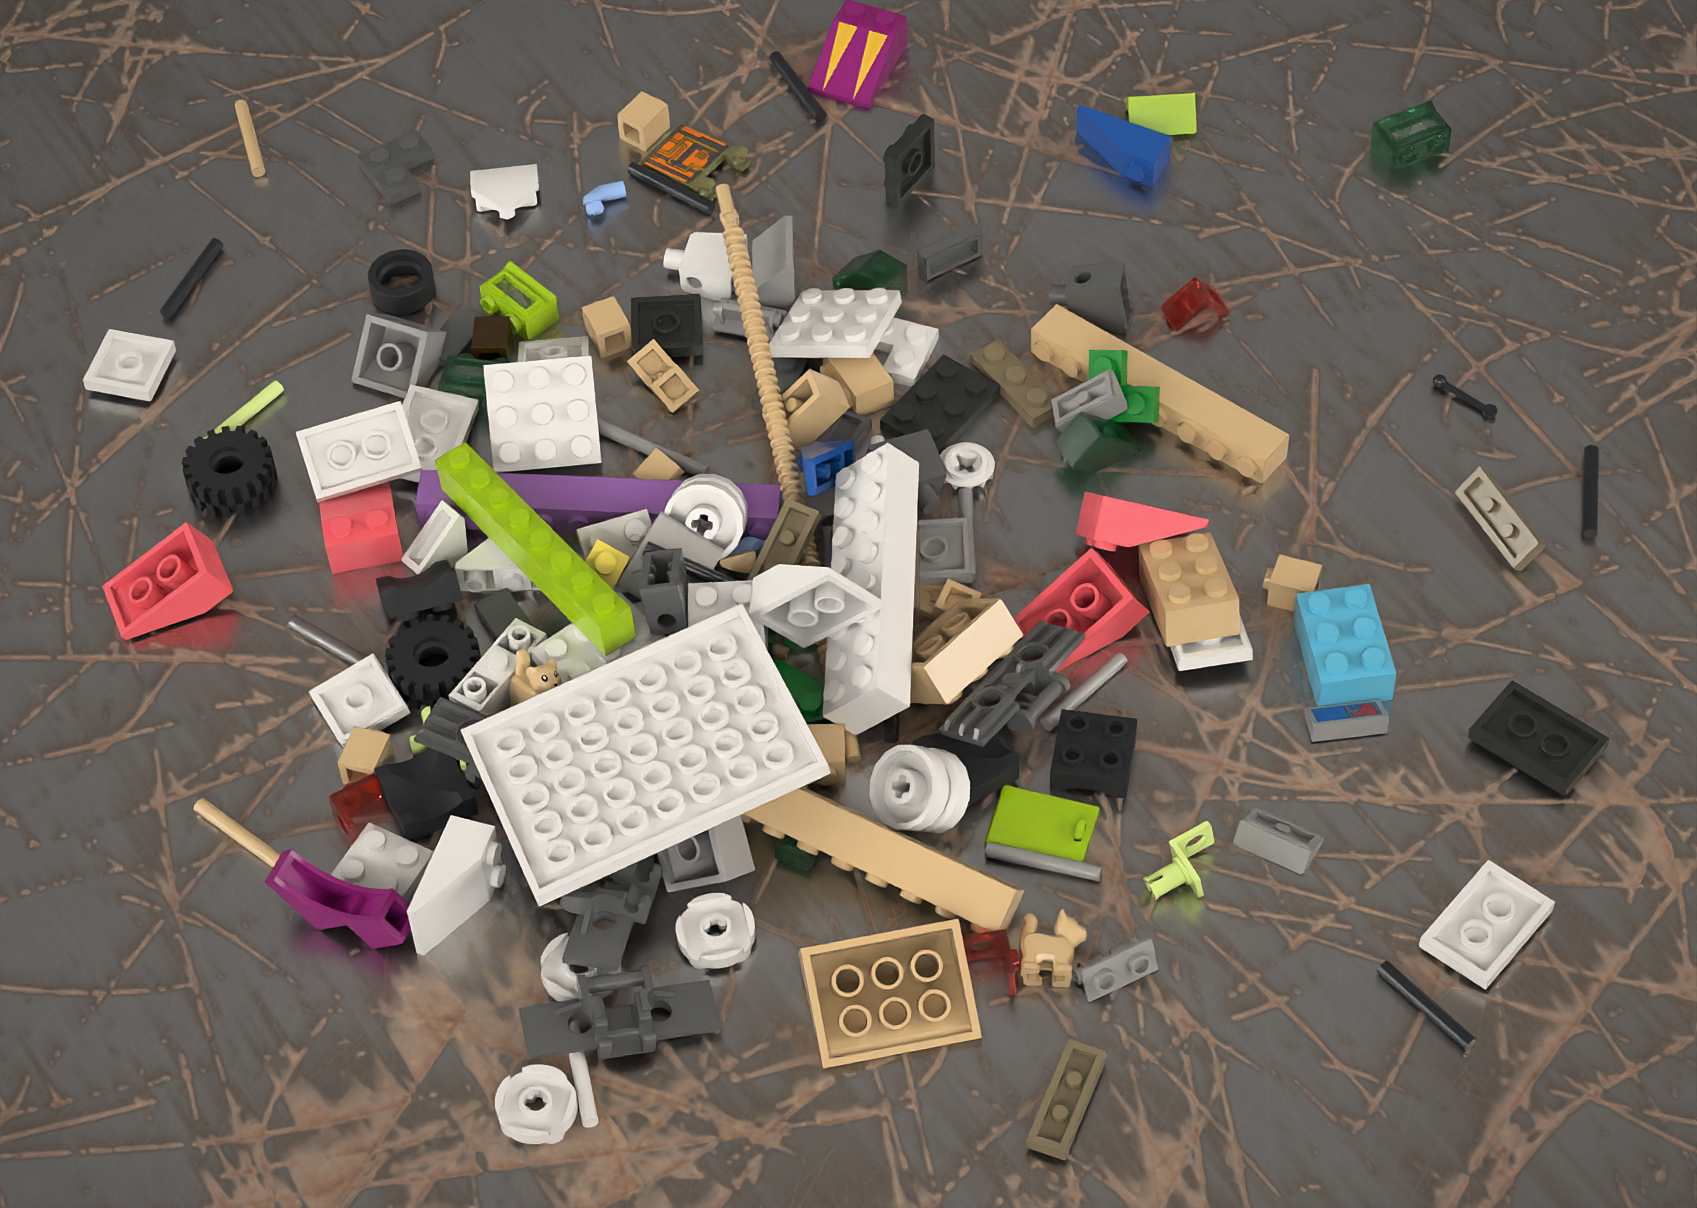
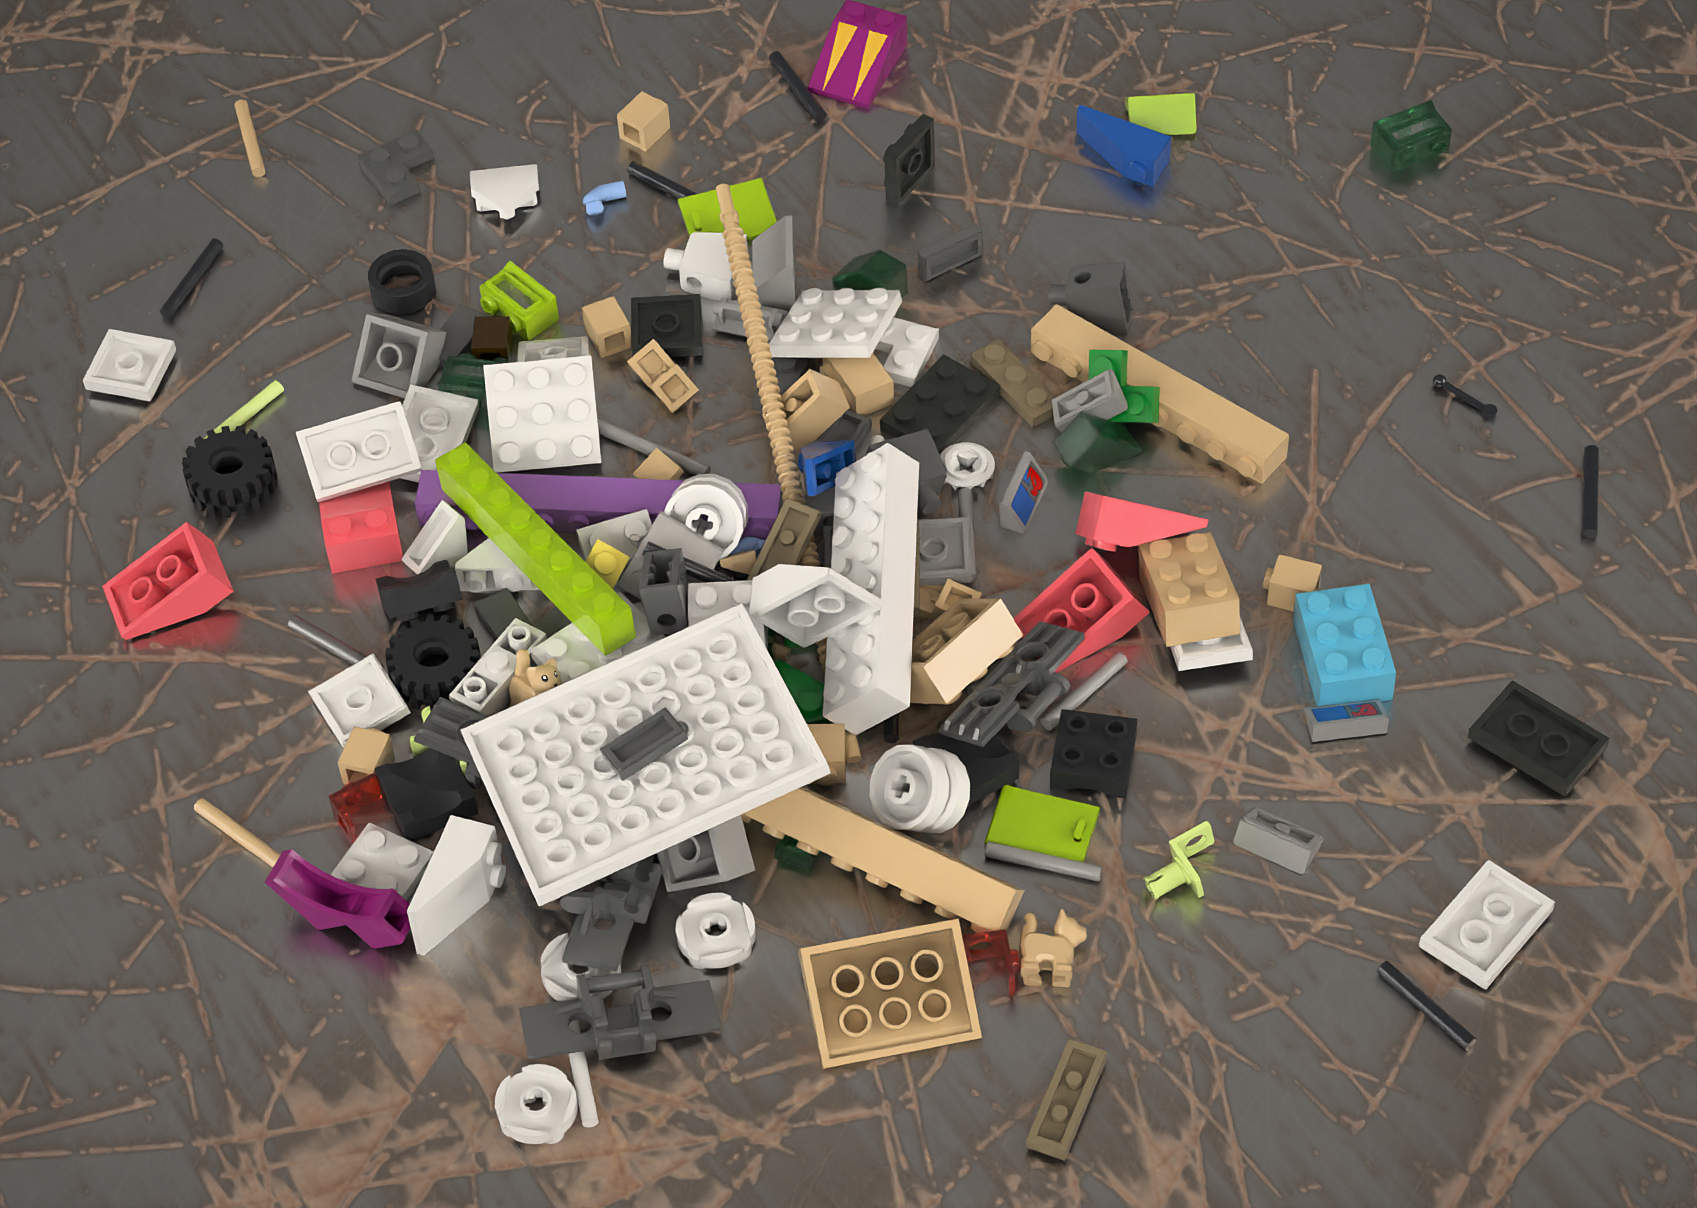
flag [639,123,751,201] -> none
light grey hinge [1073,937,1159,1002] -> none
clear red bracket [1161,277,1230,331] -> none
plate [1455,466,1547,571] -> none
none -> dark grey tile [600,707,688,781]
none -> lime container [678,178,777,241]
none -> slope [999,451,1048,533]

